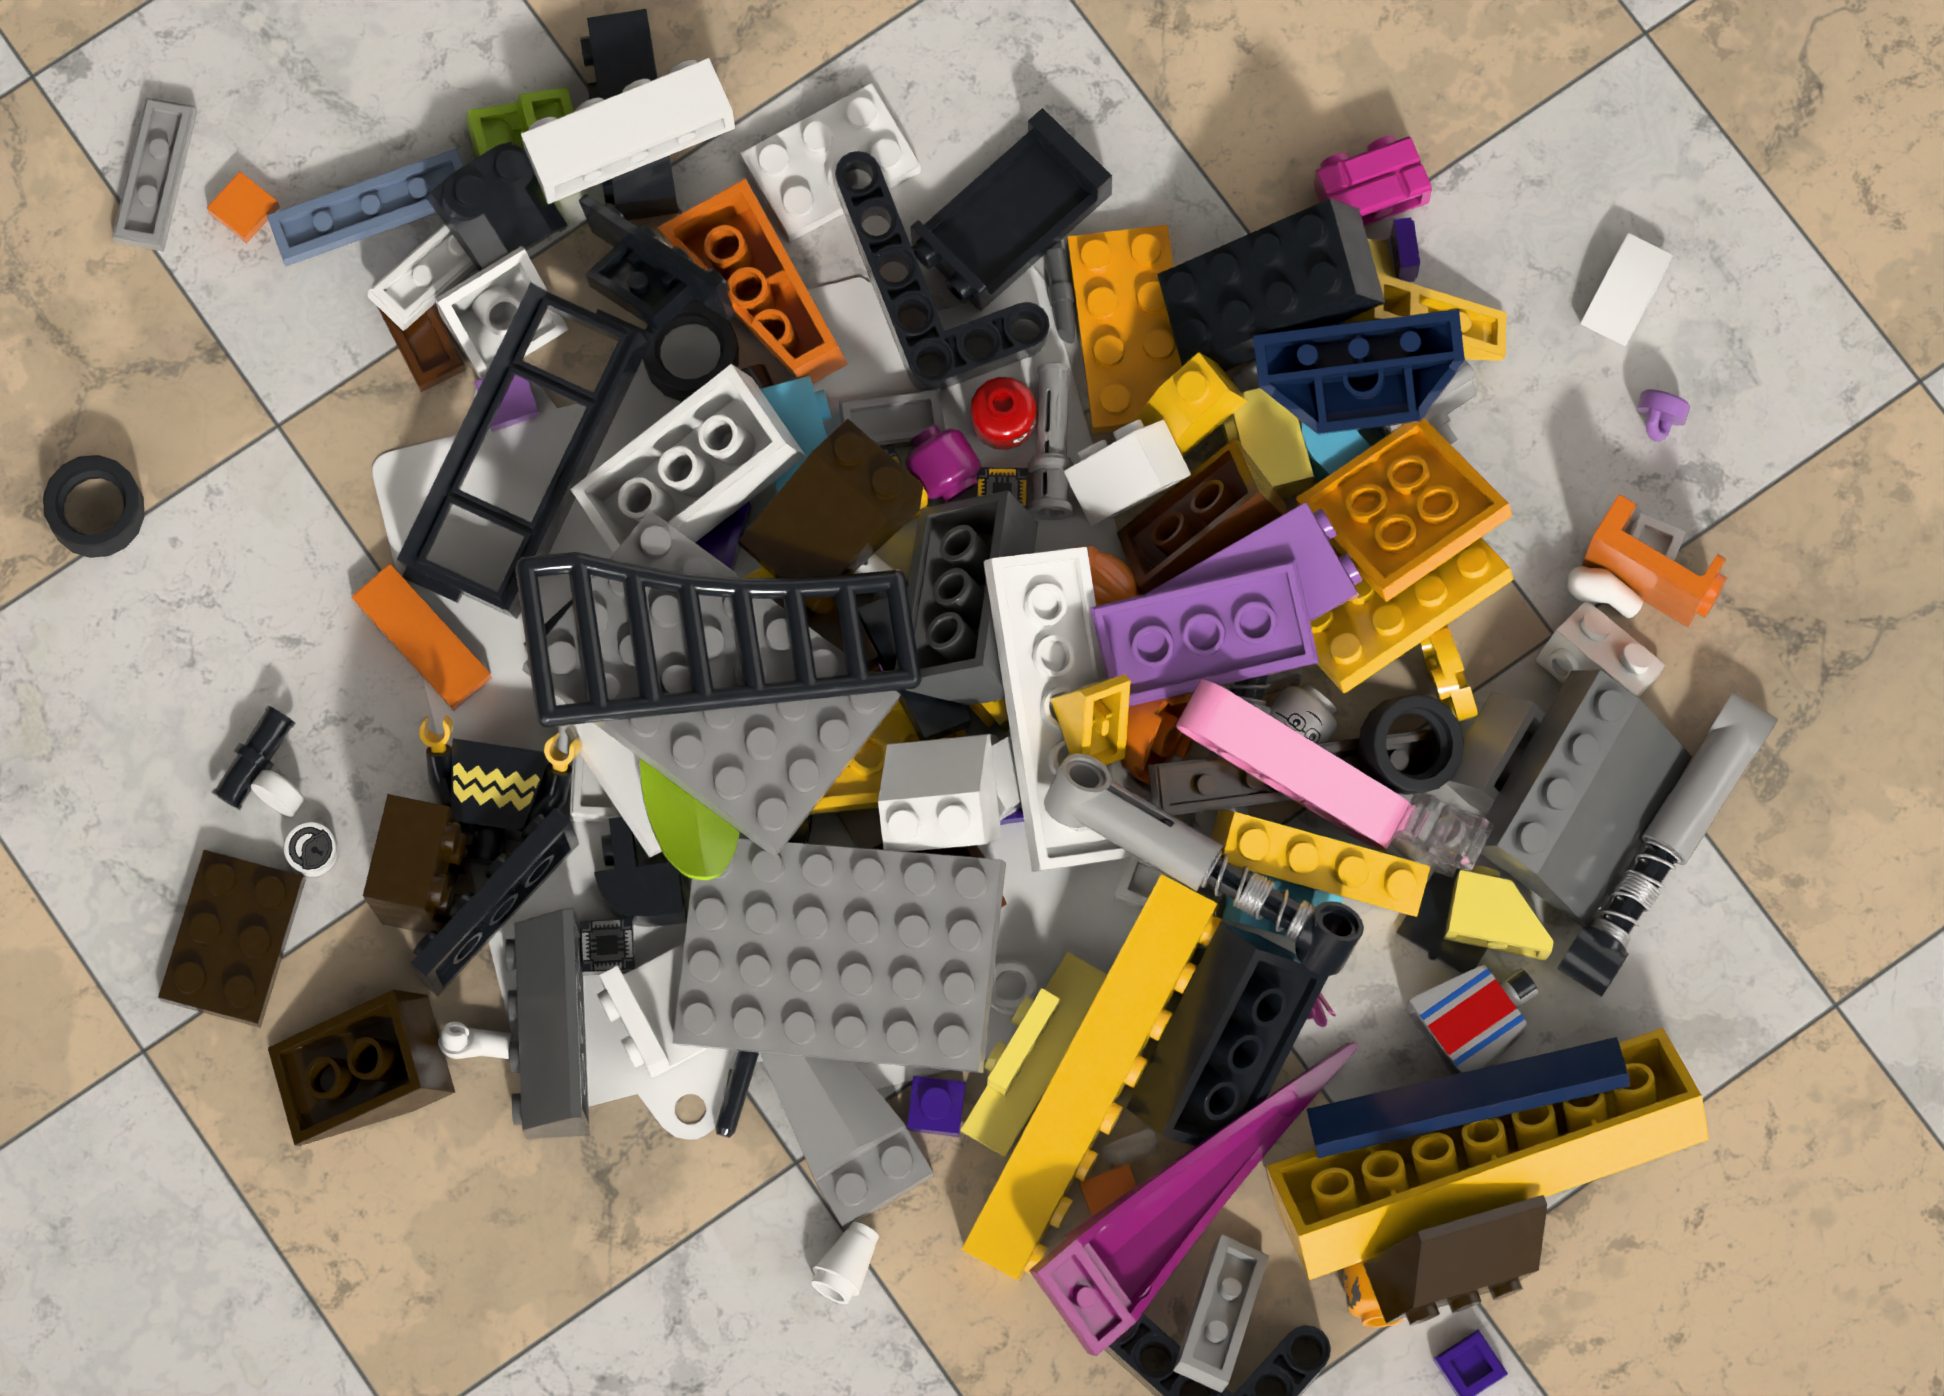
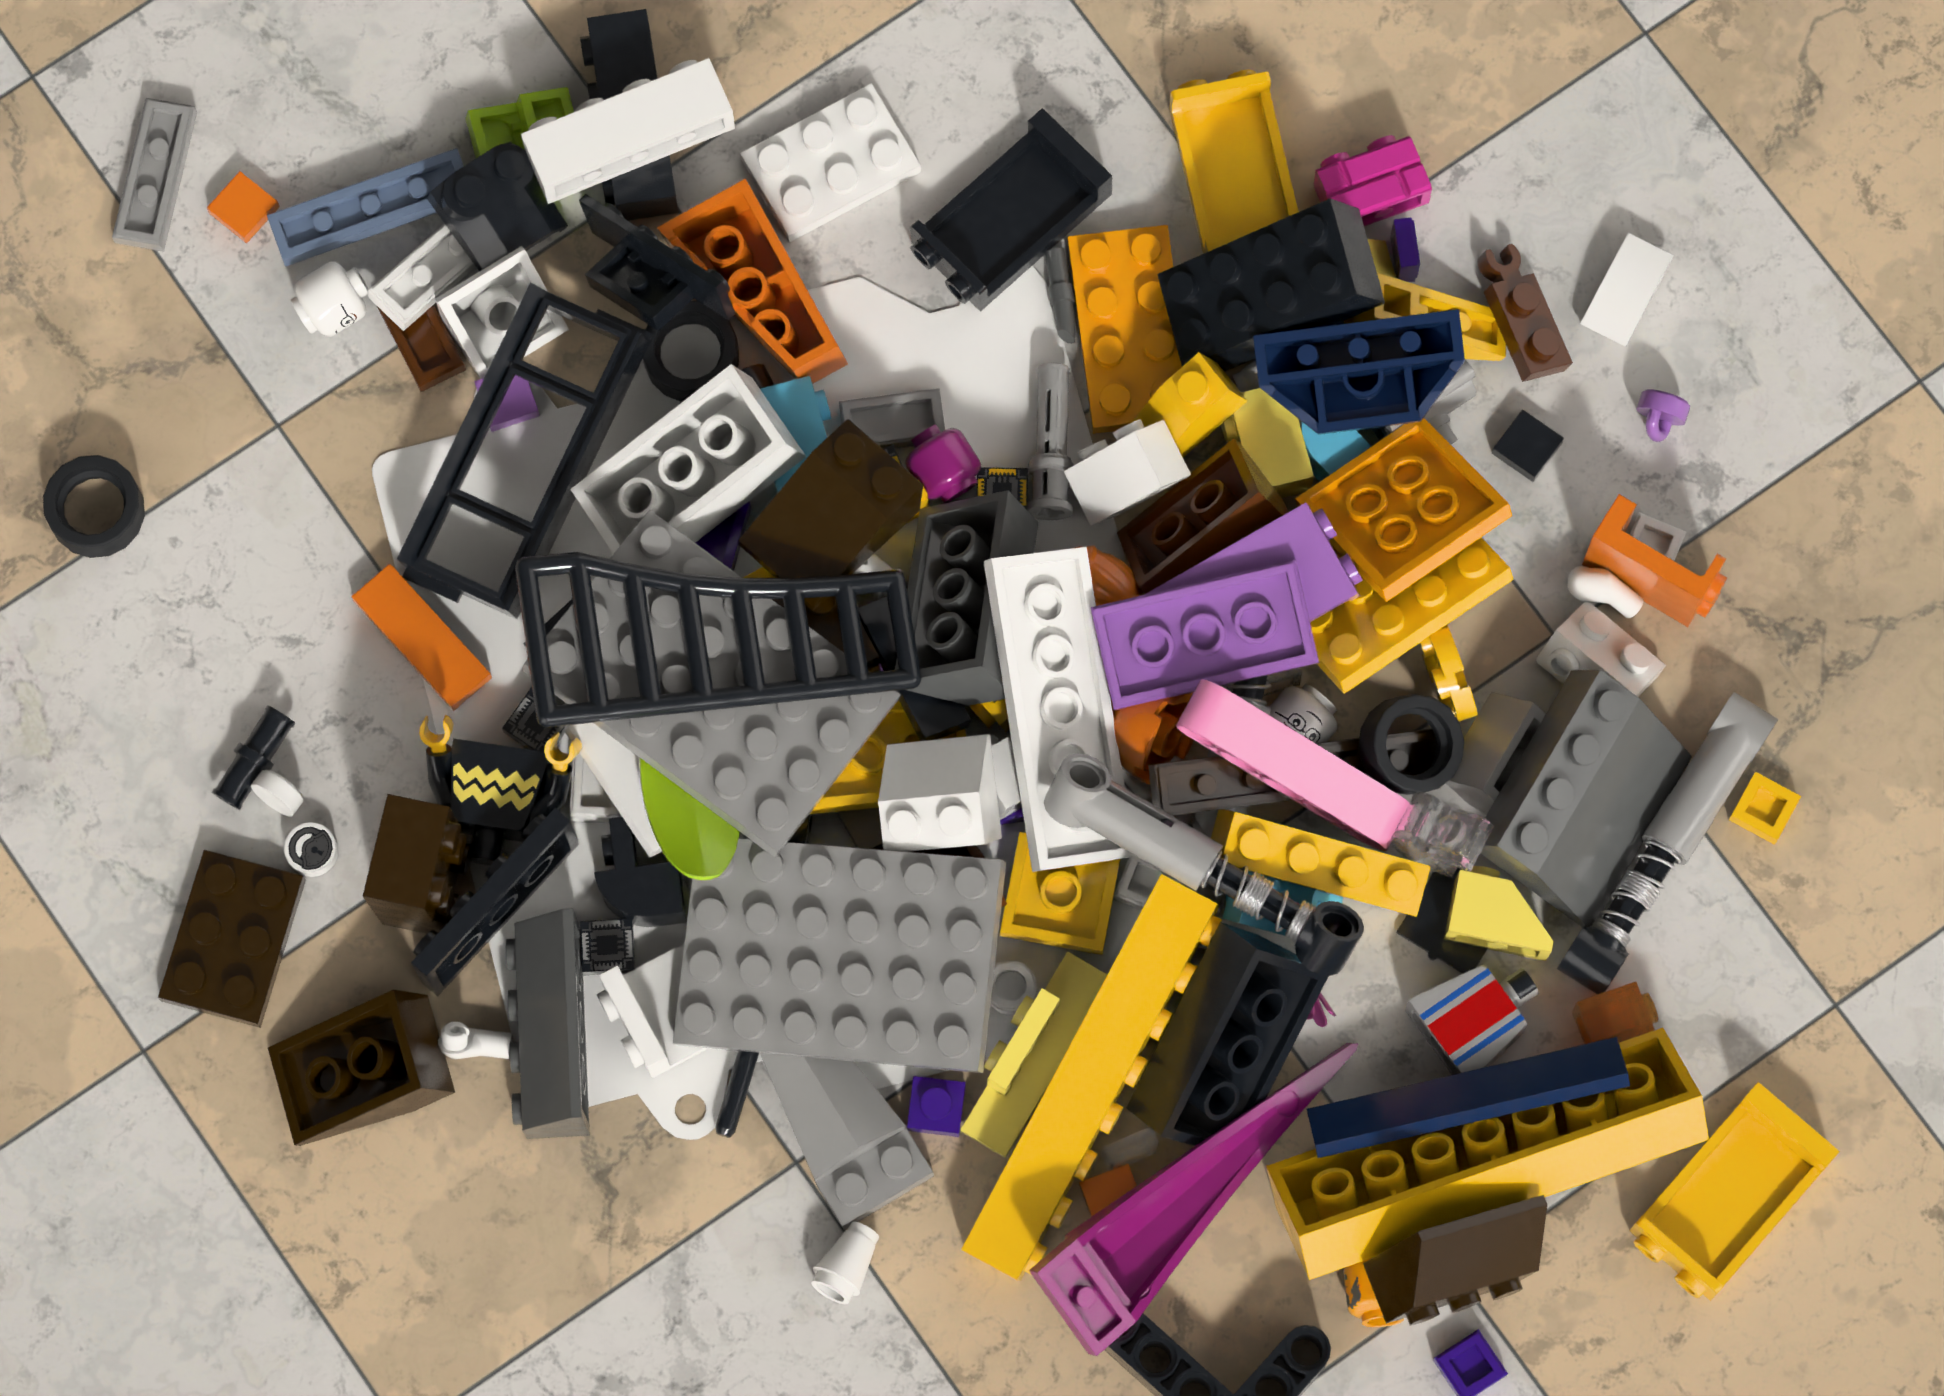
black beam [835,151,1050,391] -> none
red head [970,377,1036,450] -> none
yellow slope [1050,674,1131,766] -> none
light grey plate [1173,1234,1269,1393] -> none
none -> white head [291,261,369,337]
none -> tile [502,687,569,752]
none -> yellow plate [1000,832,1121,955]
none -> yellow panel [1169,69,1298,254]
none -> reddish brown plate [1477,244,1573,382]
none -> black tile [1492,409,1564,482]
none -> clear orange brick [1572,981,1658,1044]
none -> yellow panel [1630,1082,1840,1301]
none -> yellow tile [1729,772,1801,845]

